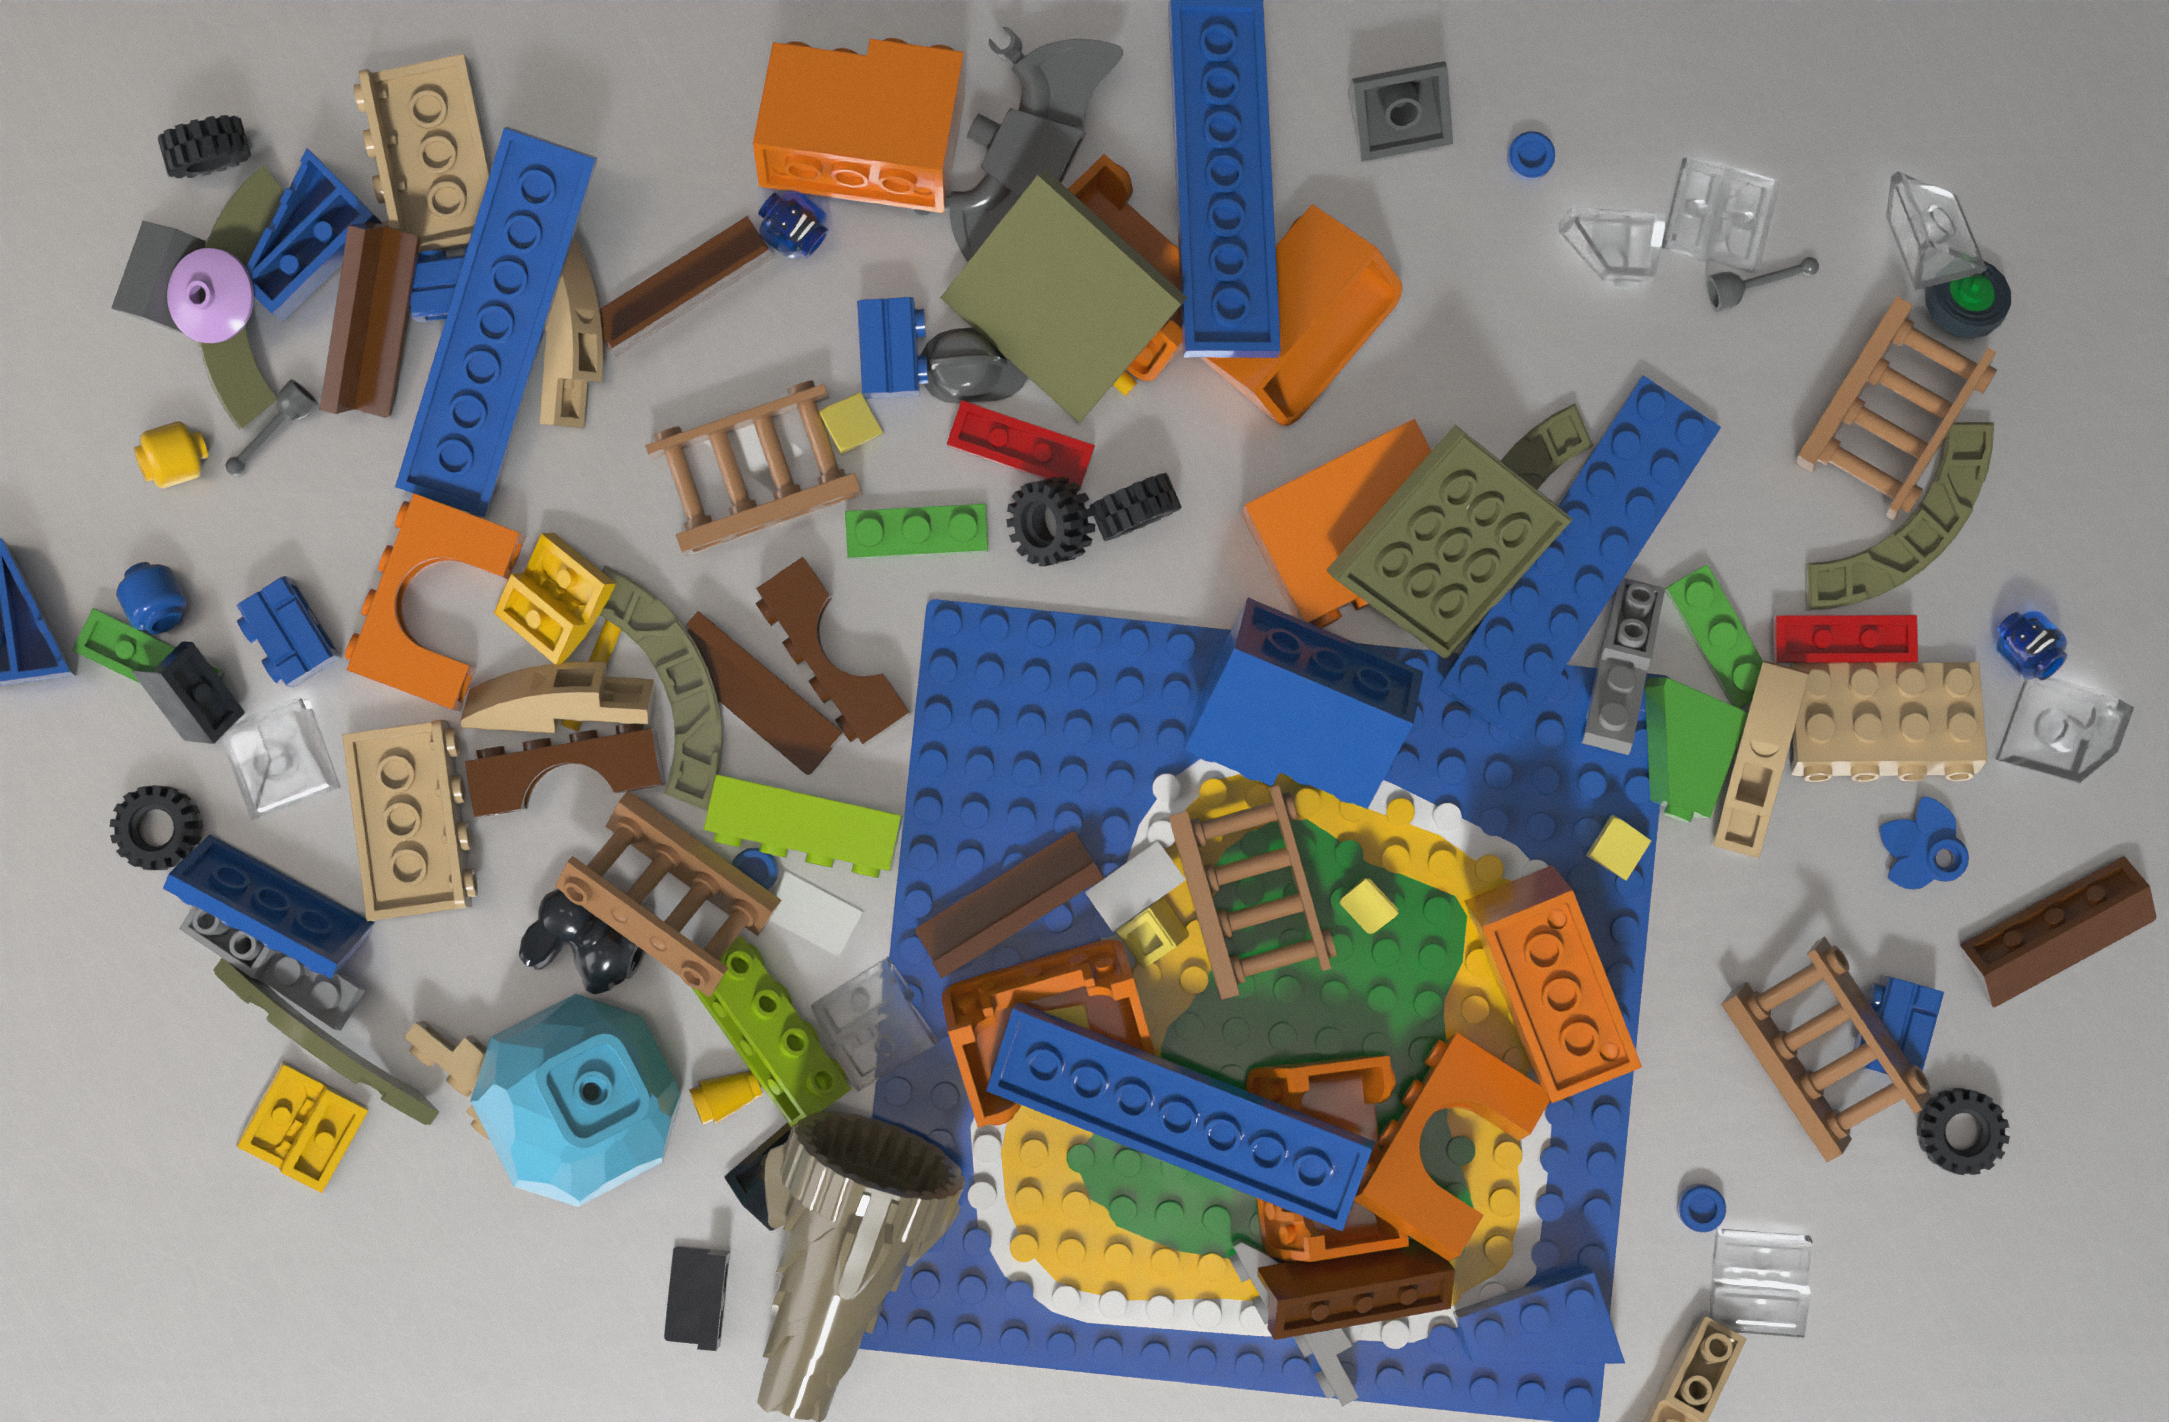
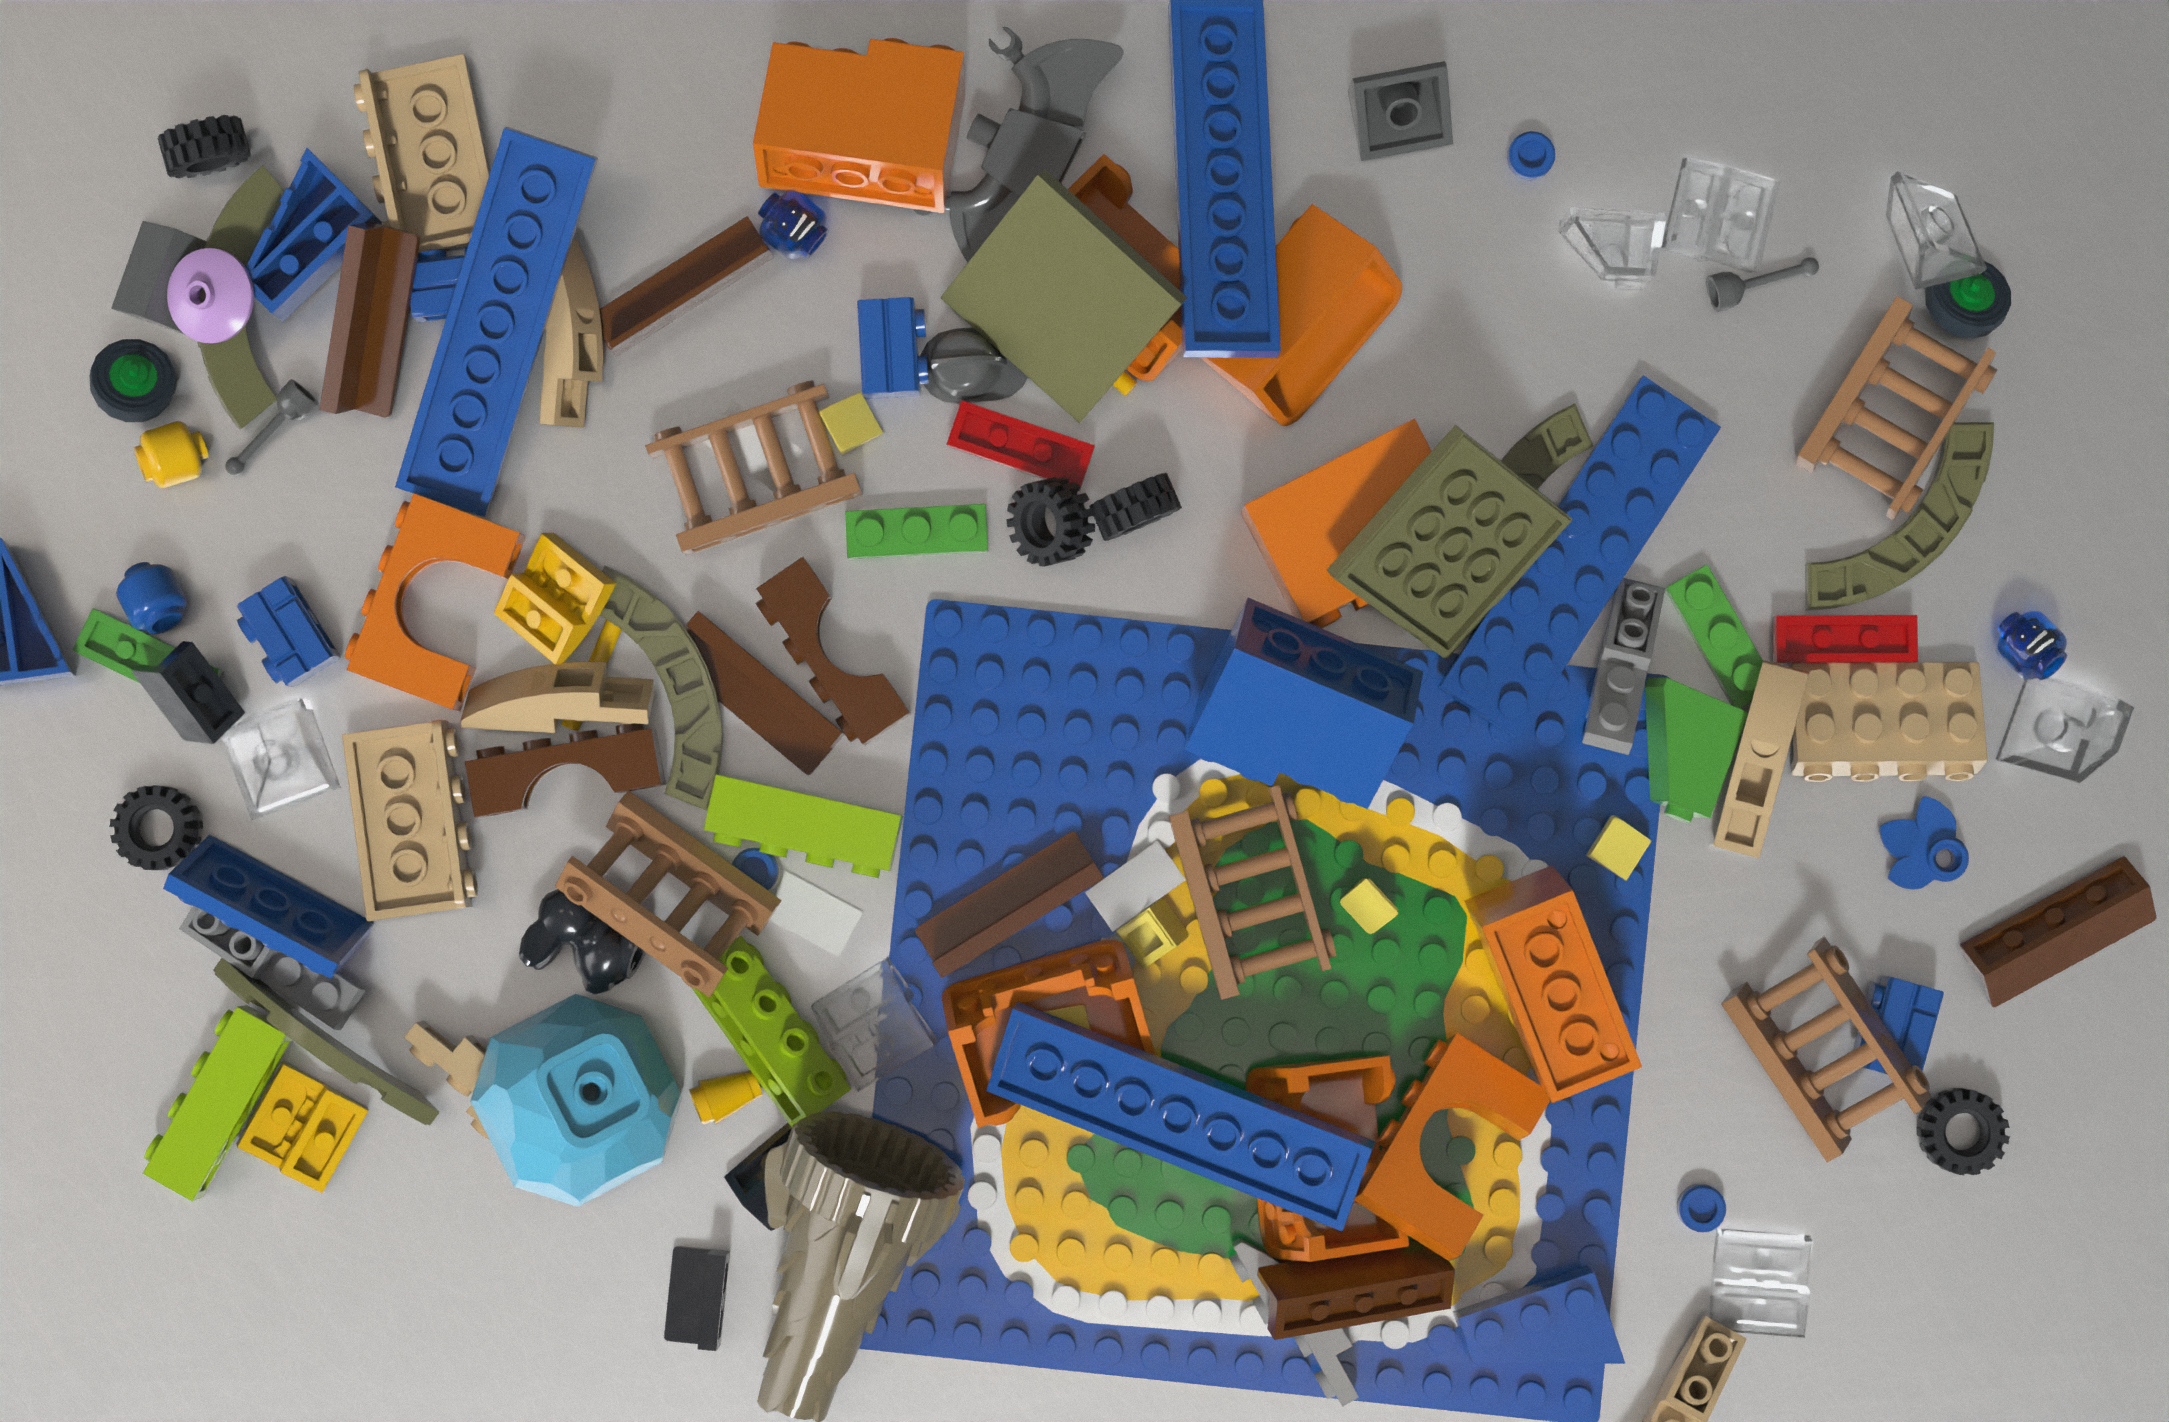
none -> black wheel [89,339,176,422]
none -> lime brick [142,1005,292,1201]

